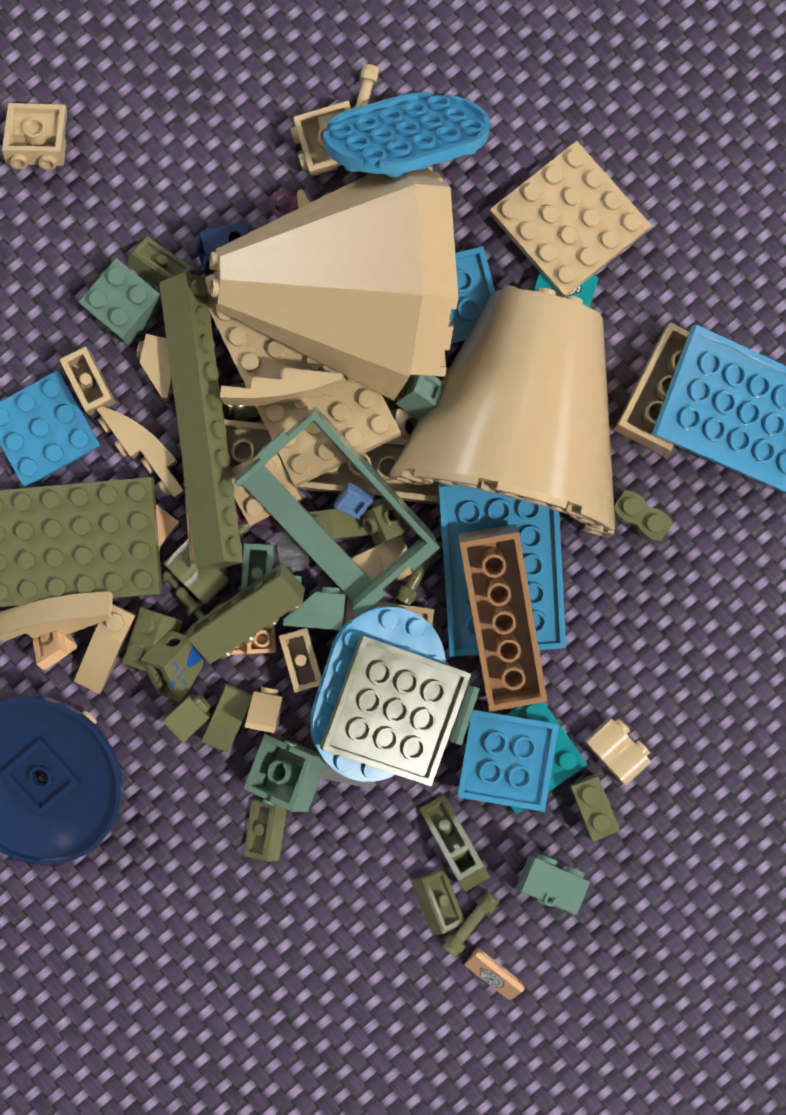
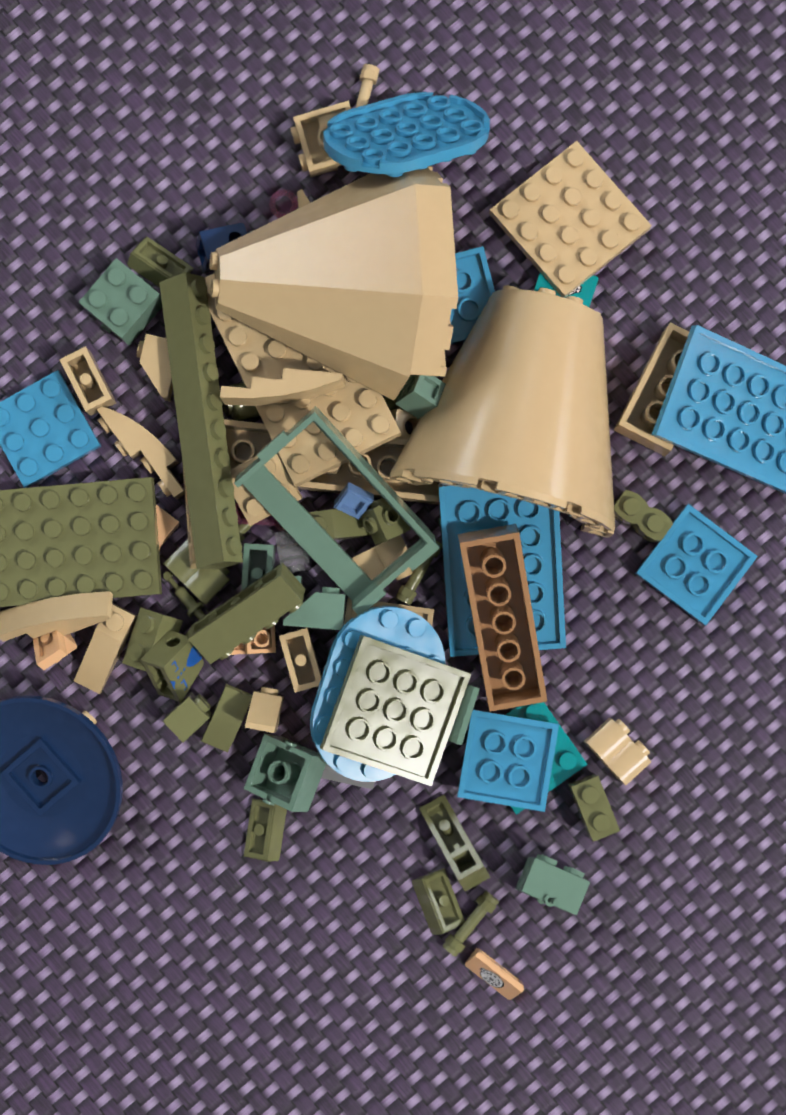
tan plate [2,103,67,170] -> none
none -> dark azure plate [635,504,758,626]

